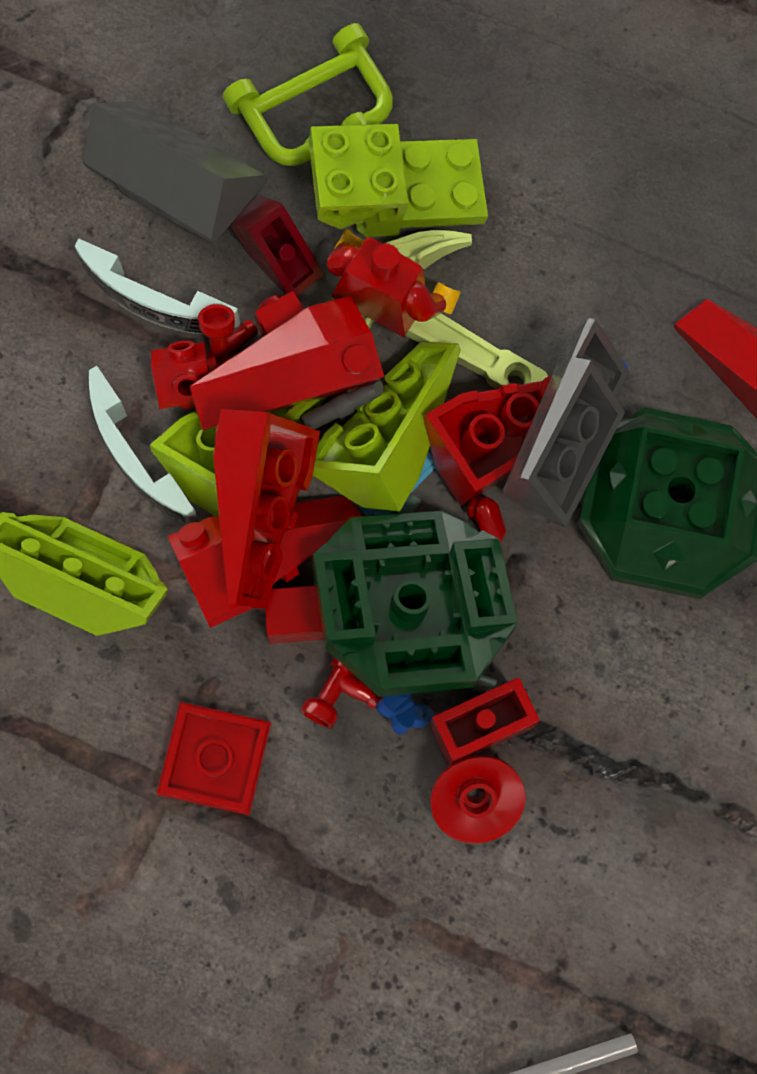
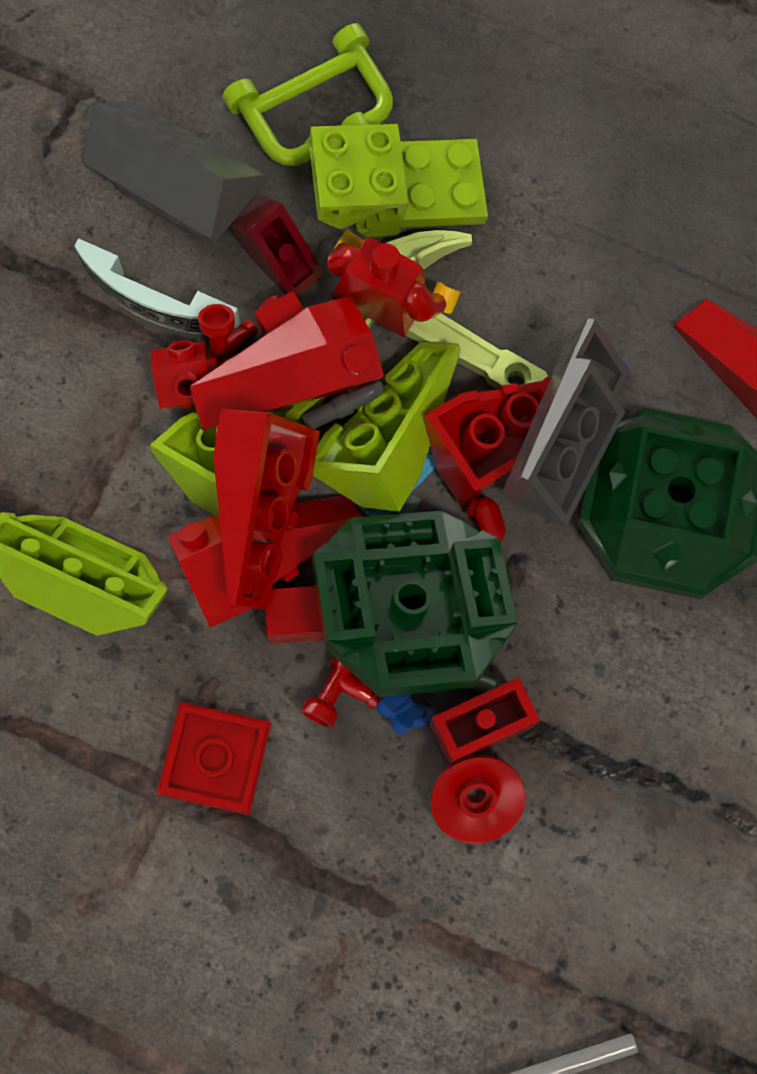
light aqua slope [89,366,199,524] -> none

